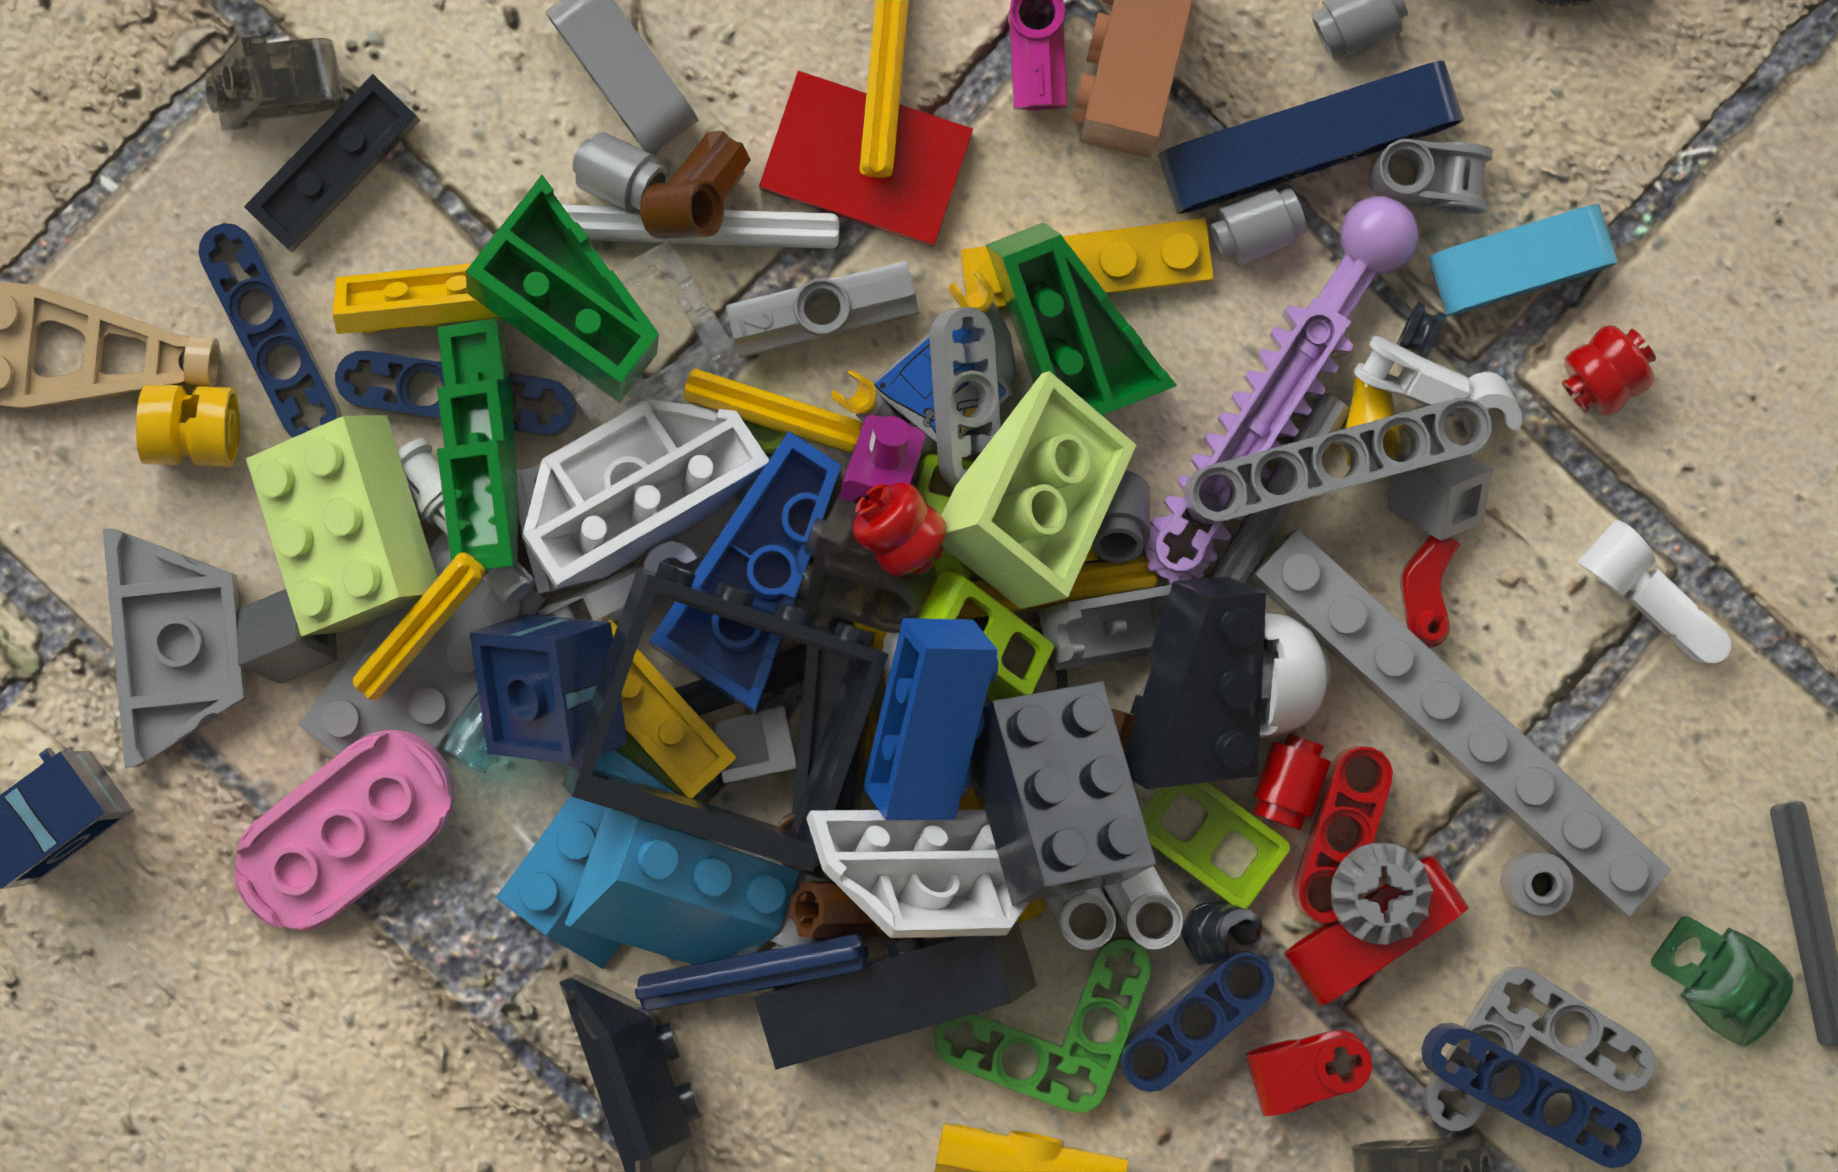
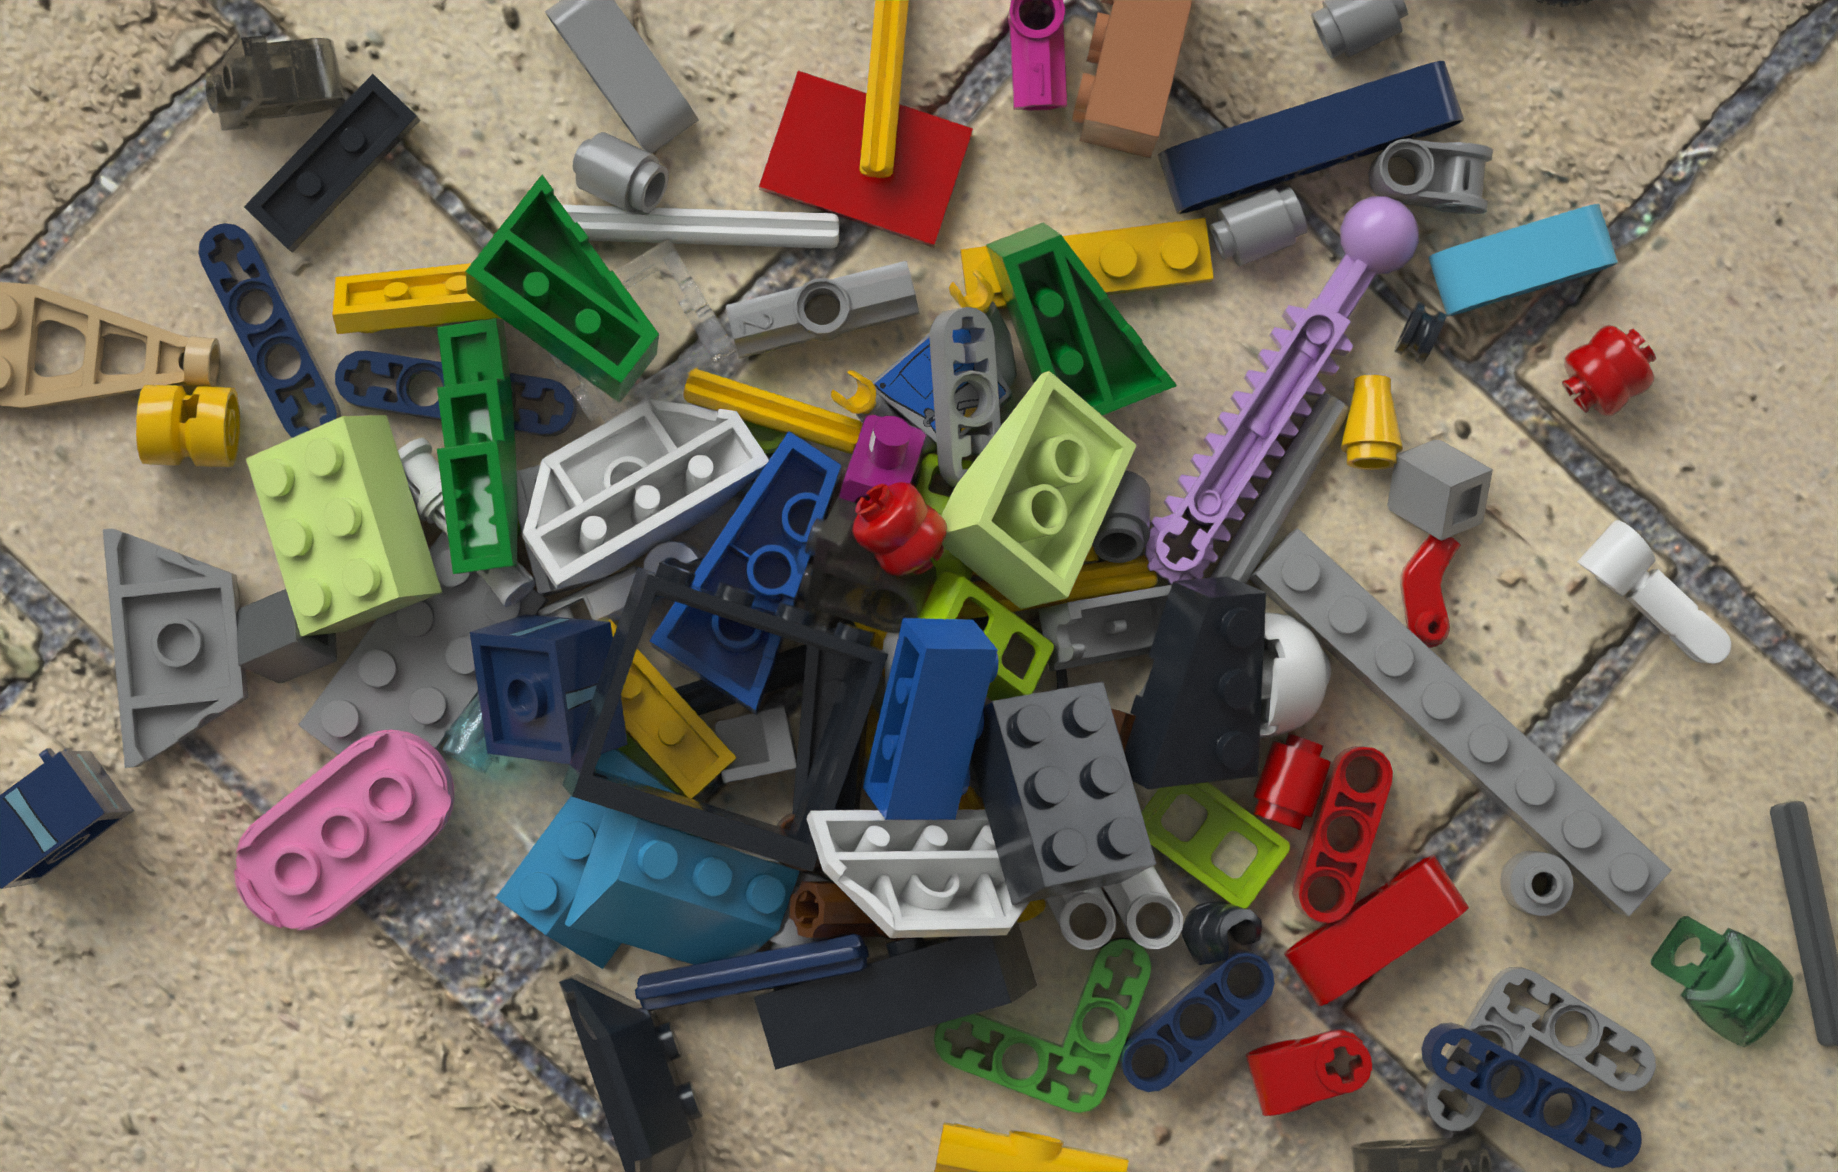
yellow axle [352,552,485,700] -> none
reddish brown piece [640,131,751,239] -> none
light grey beam [1183,398,1492,523] -> none
light grey gear [1331,843,1434,945] -> none
white piece [1354,336,1523,436] -> none

